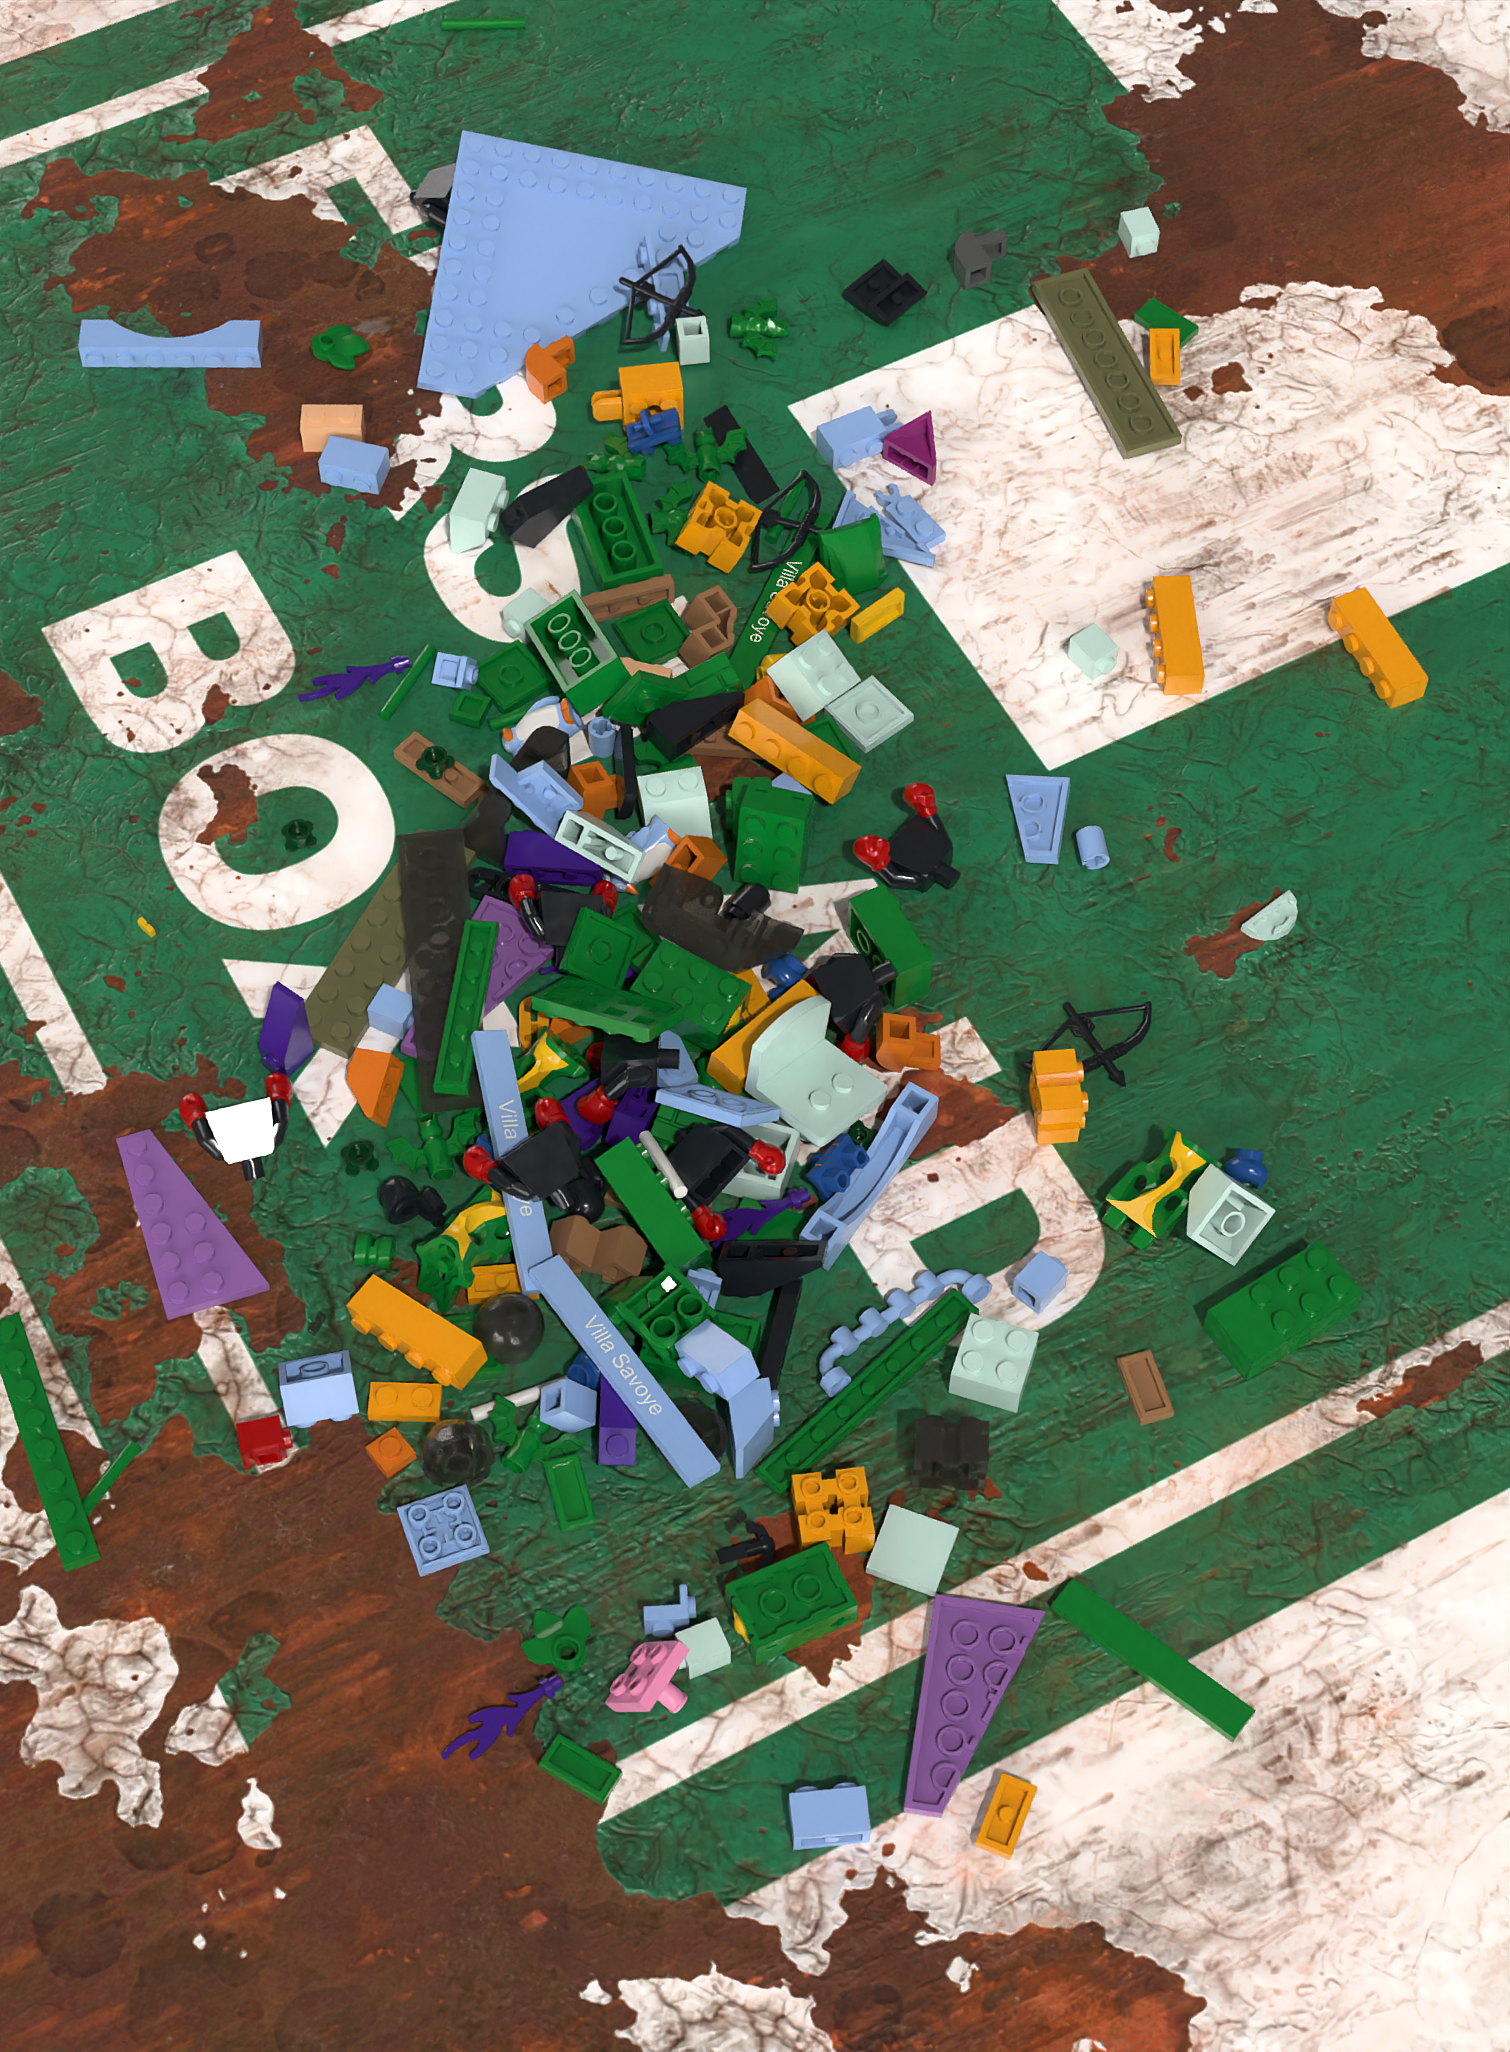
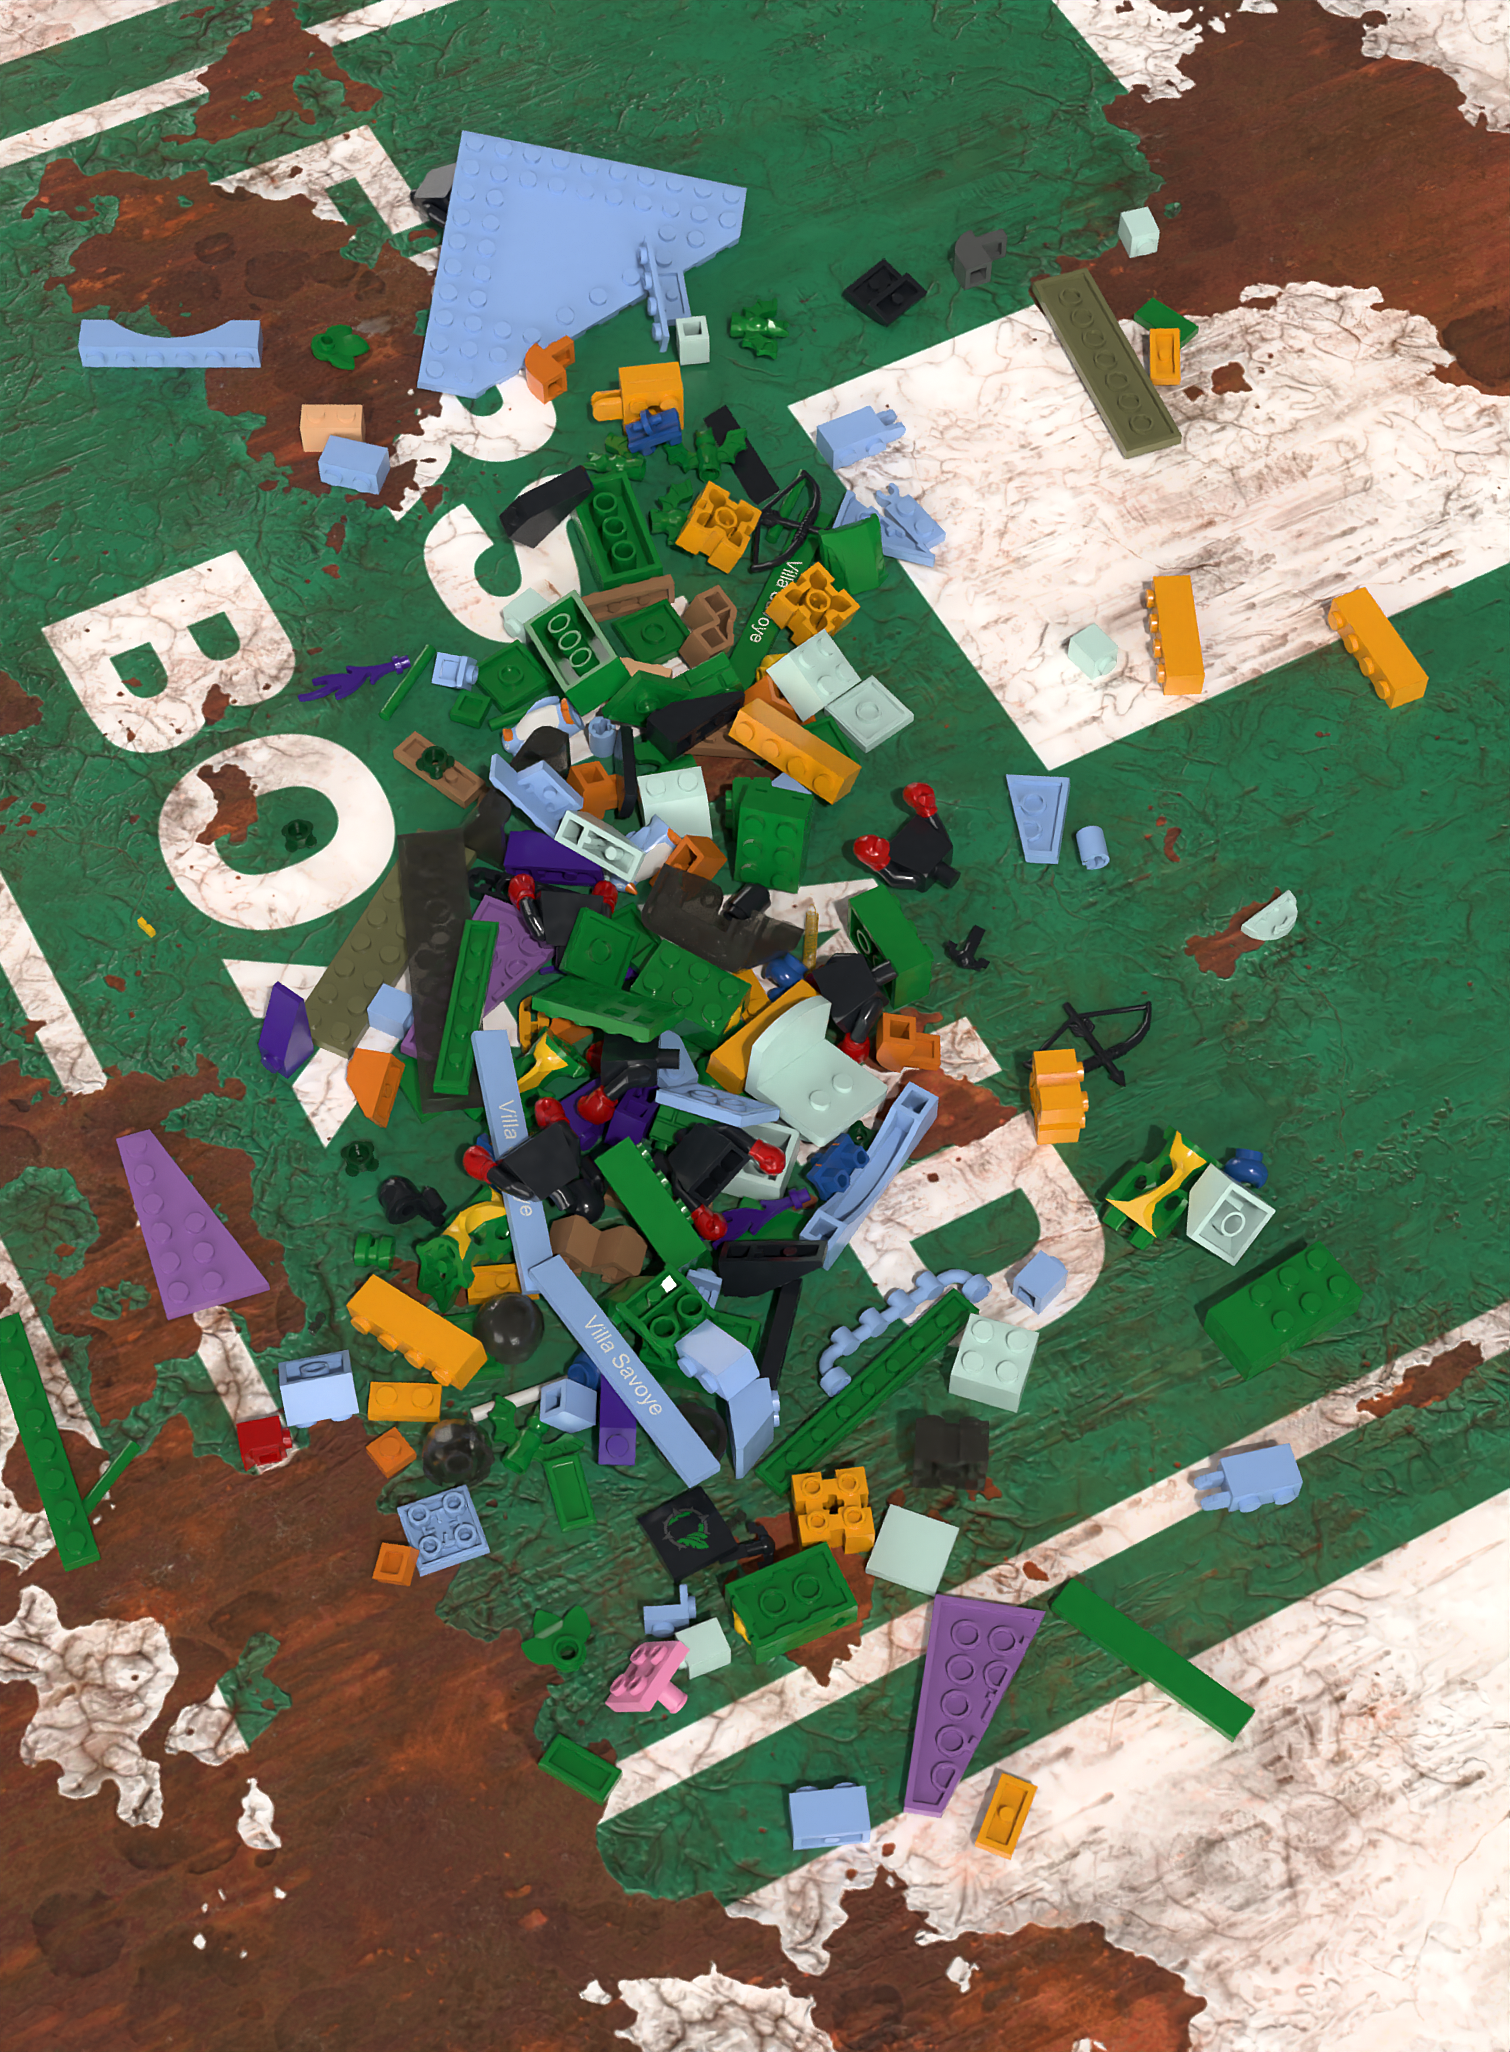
torso [179,1072,294,1181] -> none
green animal [384,1111,479,1183] -> none
green bar [441,17,525,30] -> none
dark purple piece [442,1674,563,1761] -> none
light aqua slope [449,468,509,554] -> none
black piece [619,244,710,346] -> none
white bar [639,1131,688,1198] -> none
yellow tile [850,587,905,645] -> none
magenta slope [883,410,937,486] -> none
medium nougat tile [1116,1349,1175,1426] -> none
none -> orange plate [372,1543,420,1586]
none -> black slope [637,1486,739,1583]
none -> yellow piece [803,904,819,979]
none -> black piece [946,925,990,971]
none -> light blue hinge [1193,1443,1303,1512]

